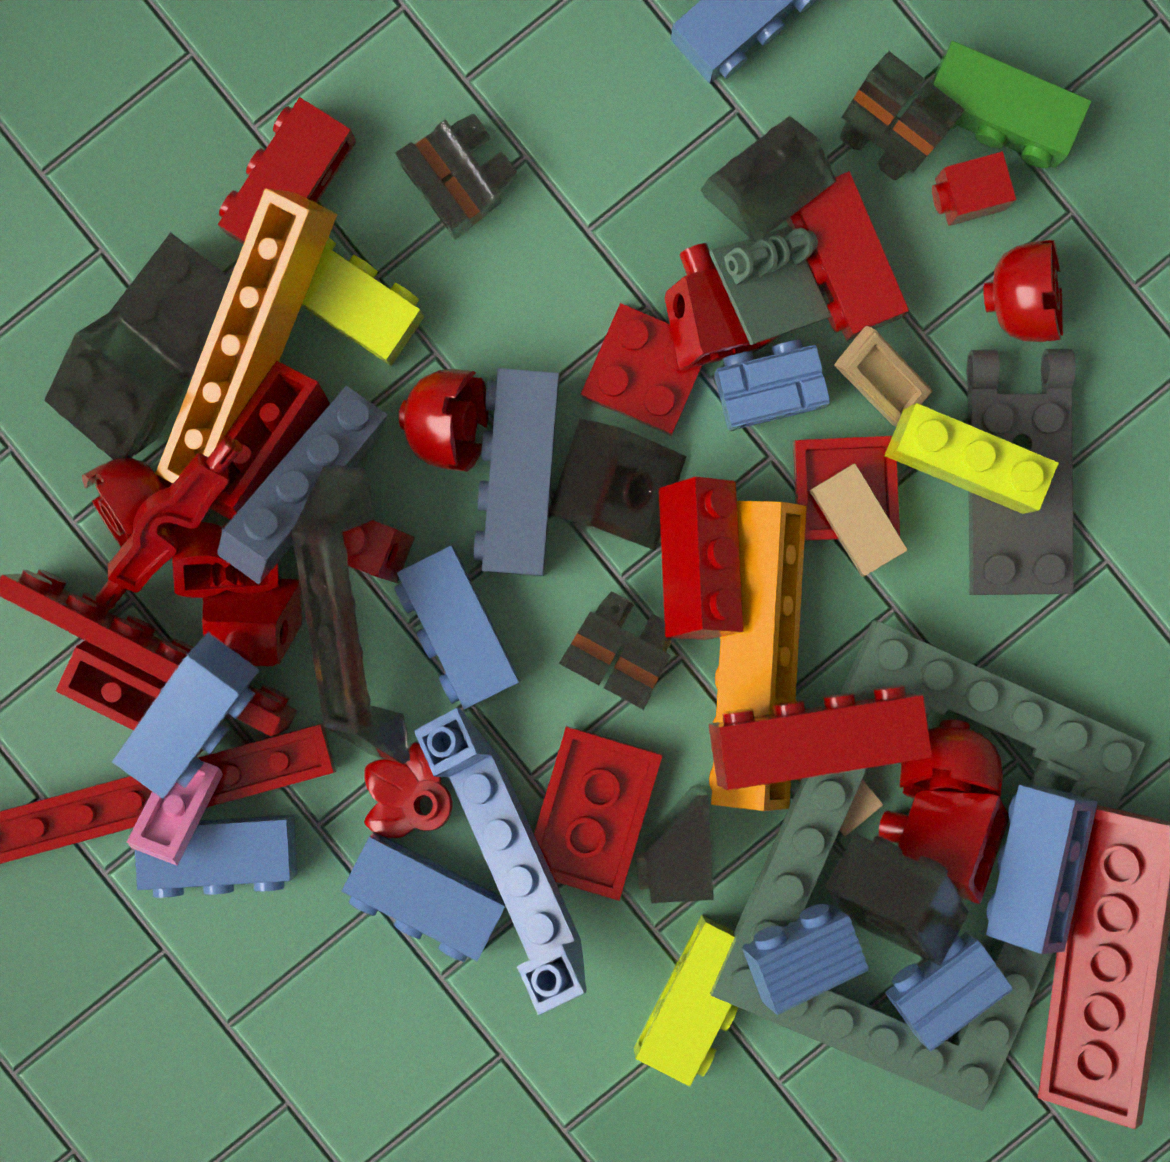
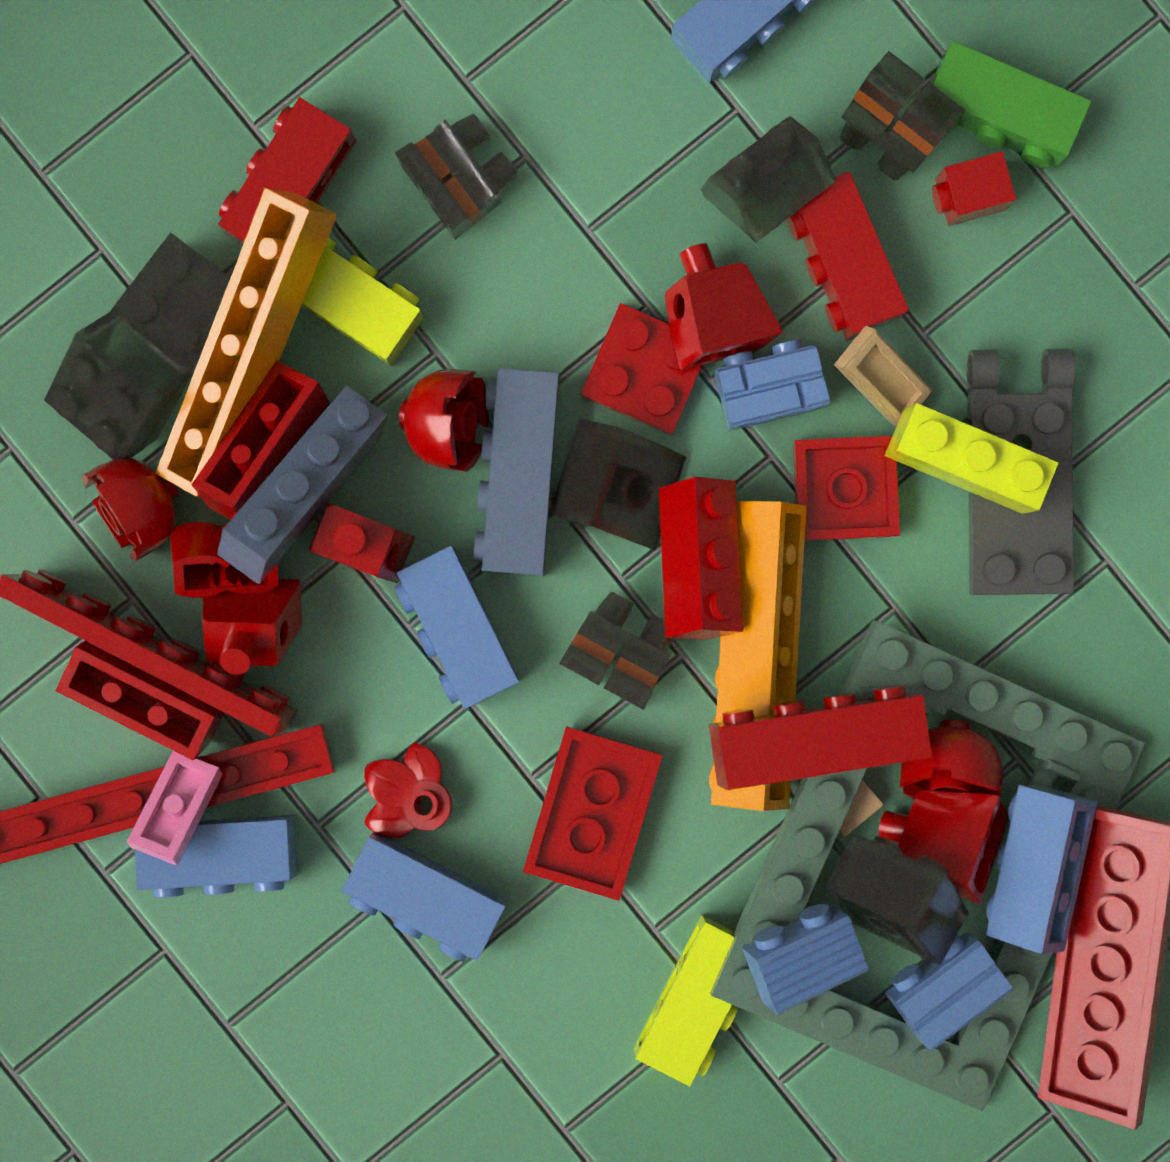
red piece [95,435,243,609] -> none
medium blue brick [112,632,259,799] -> none
clear smoke slope [292,464,410,764] -> none
medium blue slope [414,708,587,1015] -> none
clear smoke slope [636,786,714,903] -> none
sand green hinge [709,226,832,345] -> none
tan tile [809,463,907,577] -> none
red cylinder [983,240,1063,342] -> none

